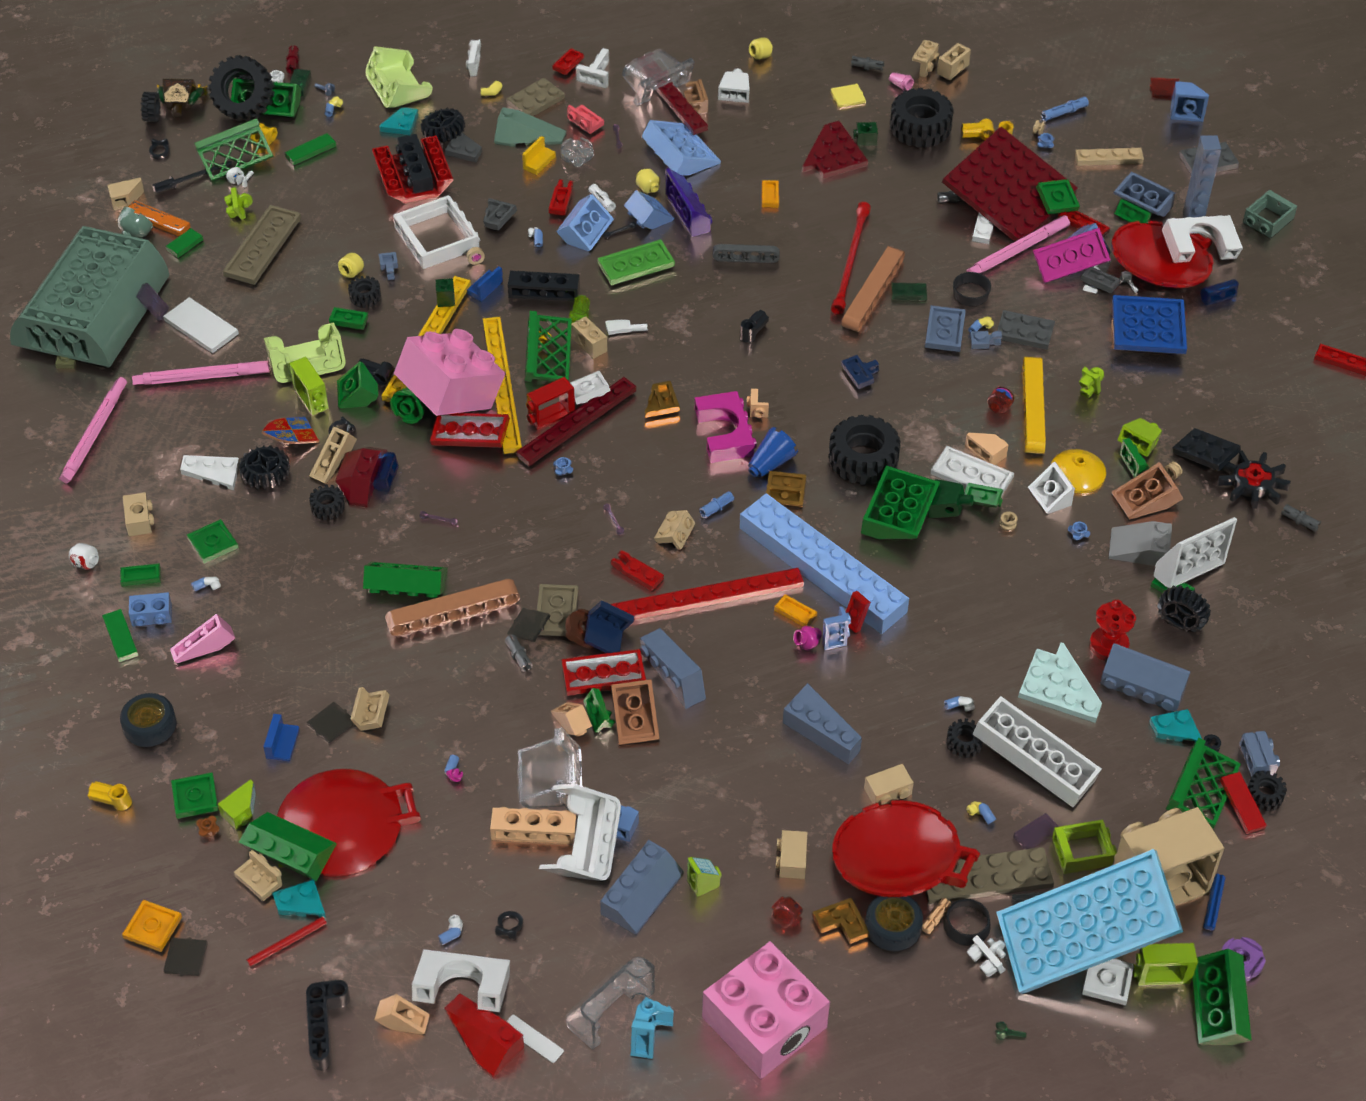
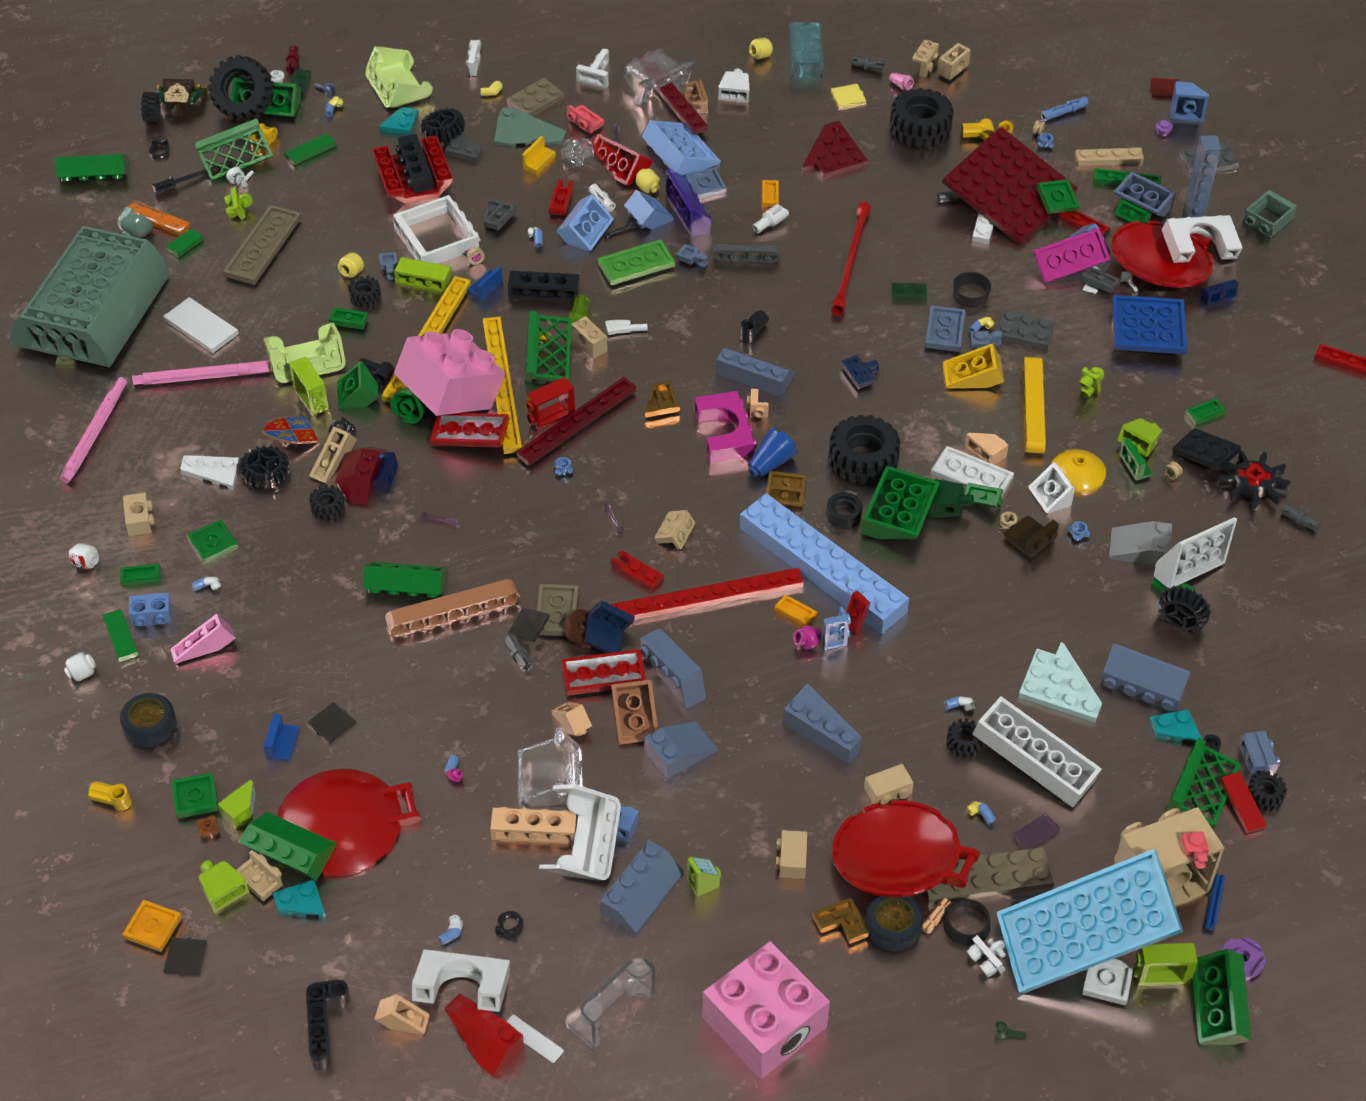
tan slope [107,177,144,211] -> none
clear purple tile [136,283,169,321] -> none
red bar [246,916,327,967] -> none
tan bracket [351,687,390,731] -> none
dark green brick [435,278,455,307] -> none
red plate [552,48,584,75] -> none
white plate [570,371,610,404] -> none
green plate [583,688,616,732] -> none
medium azure tile [631,997,674,1059] -> none
medium blue axle [699,491,734,519] -> none
clear red head [771,896,803,928] -> none
nougat beam [842,246,905,332] -> none
dark green brick [853,122,878,146] -> none
bright pink piece [966,215,1070,274] -> none
clear red head [987,386,1014,413] -> none
lime window [1052,820,1117,874] -> none
red piece [1090,600,1136,661] -> none
nougat slope [1112,462,1183,520] -> none
none -> green slope [55,154,128,182]
none -> white head [64,652,96,681]
none -> lime torso [198,860,249,913]
none -> lime brick [394,257,452,293]
none -> red wedge [591,134,653,186]
none -> sand blue slope [644,721,718,779]
none -> sand blue plate [676,244,708,268]
none -> sand blue tile [684,167,727,199]
none -> sand blue slope [716,348,796,397]
none -> white arm [752,204,789,234]
none -> clear light blue brick [788,22,823,79]
none -> black tyre [826,492,863,528]
none -> yellow slope [943,343,1005,389]
none -> dark brown bracket [1004,516,1059,558]
none -> green tile [1093,168,1161,186]
none -> medium lavender plate [1156,120,1172,135]
none -> coral plate [1181,831,1209,869]
none -> green tile [1185,398,1226,426]

